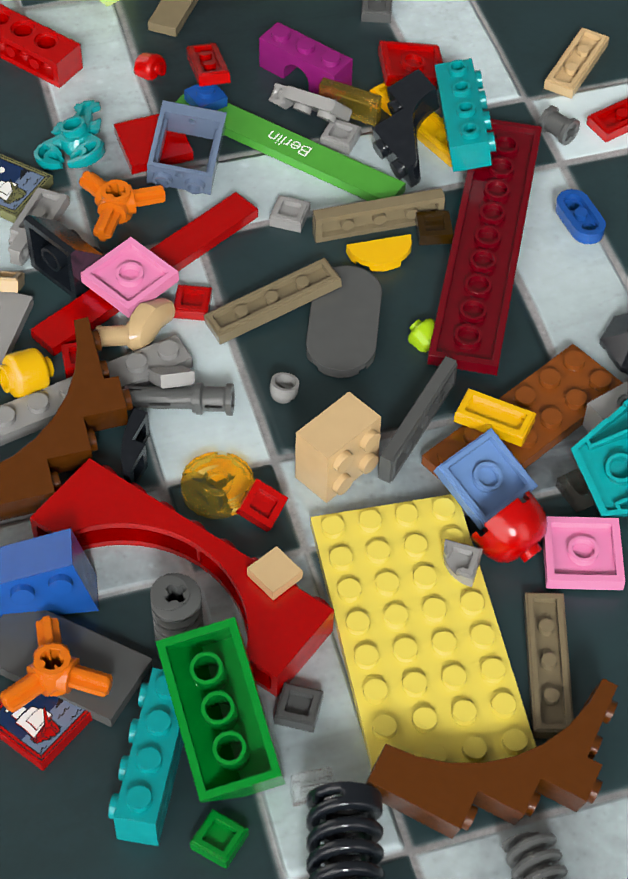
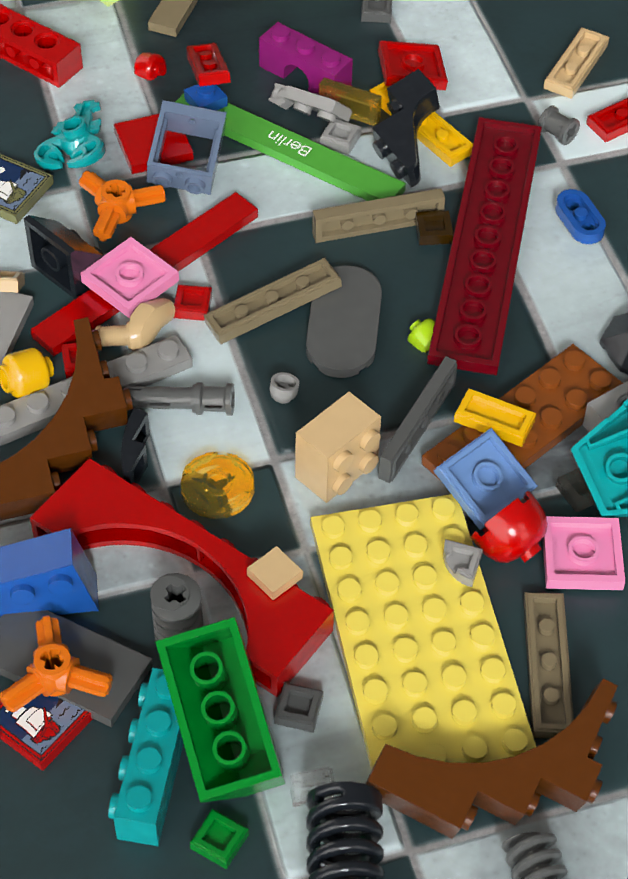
light grey hinge [8,187,70,266] -> none
light grey tile [148,365,195,389] -> none
red plate [235,478,288,532] -> none
light grey tile [269,195,310,233] -> none
yellow tile [346,234,412,272] -> none
teal brick [435,58,496,172] -> none

